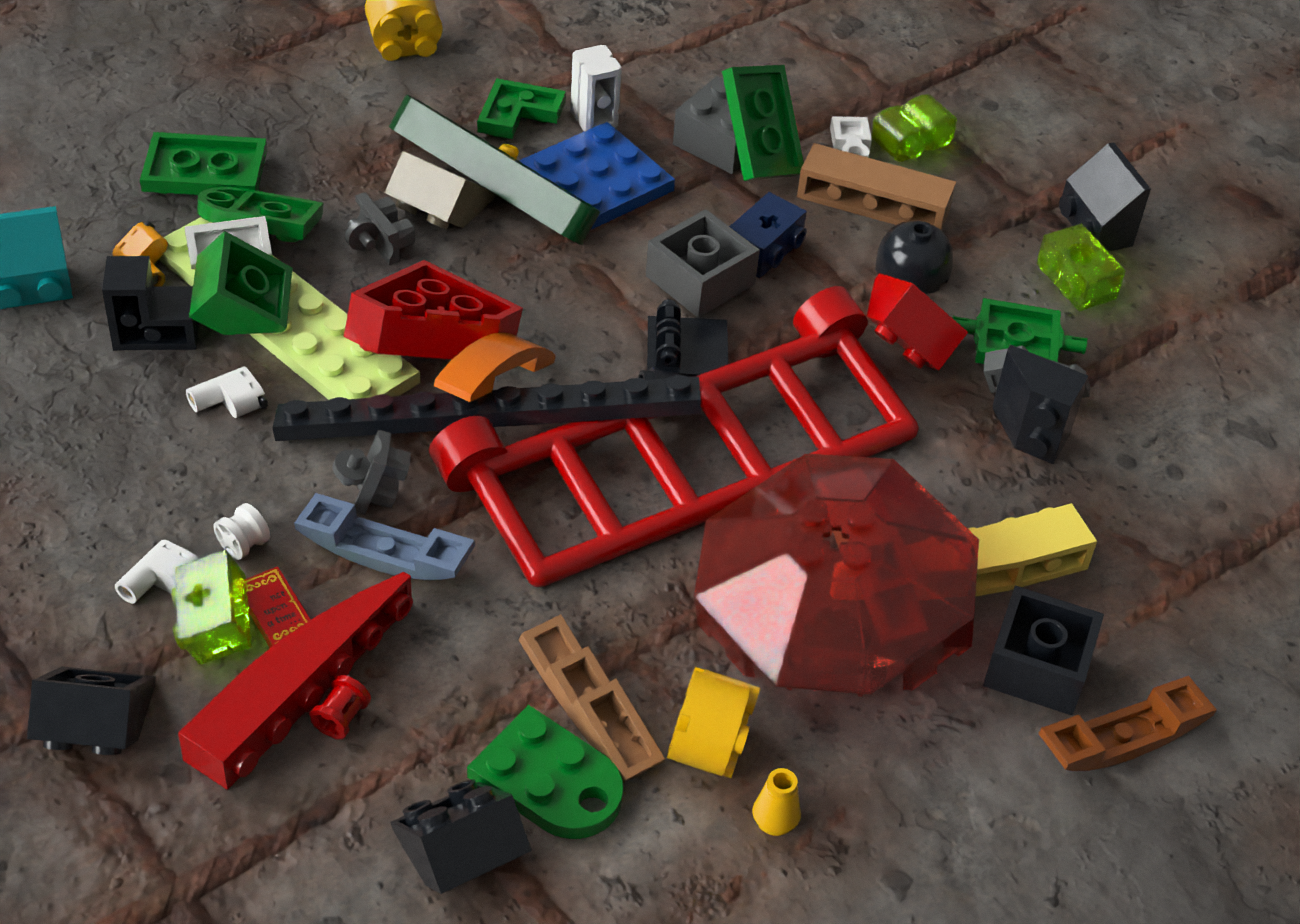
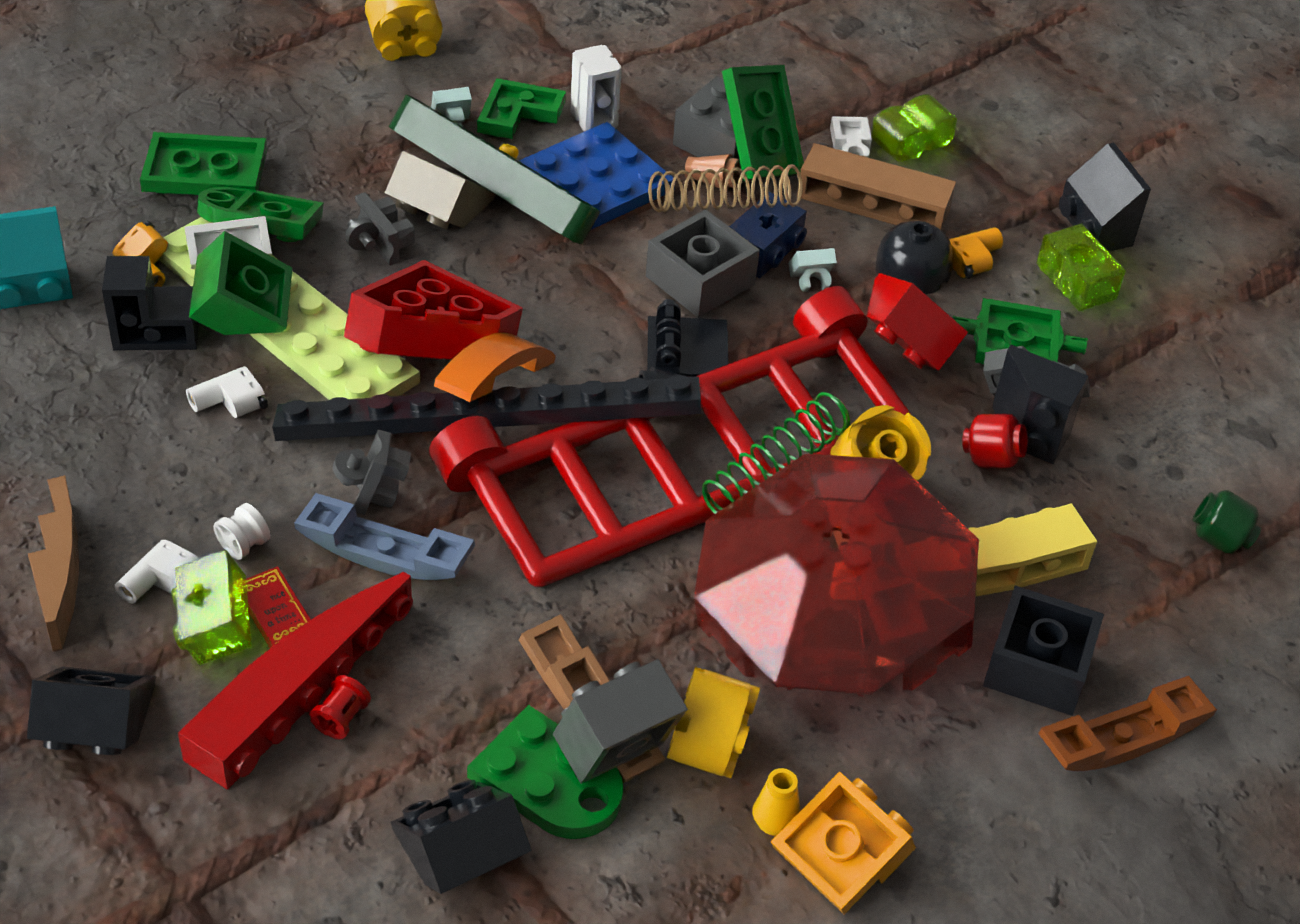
none -> medium nougat slope [28,475,79,651]
none -> light aqua tile [431,87,472,127]
none -> dark grey brick [553,659,688,784]
none -> tan piece [648,164,802,213]
none -> nougat cone [685,154,741,190]
none -> green piece [702,392,850,521]
none -> light orange plate [771,771,916,915]
none -> light aqua tile [788,248,837,292]
none -> yellow brick [830,405,931,503]
none -> light orange piece [949,227,1003,279]
none -> red head [962,414,1028,468]
none -> dark green head [1192,490,1261,554]

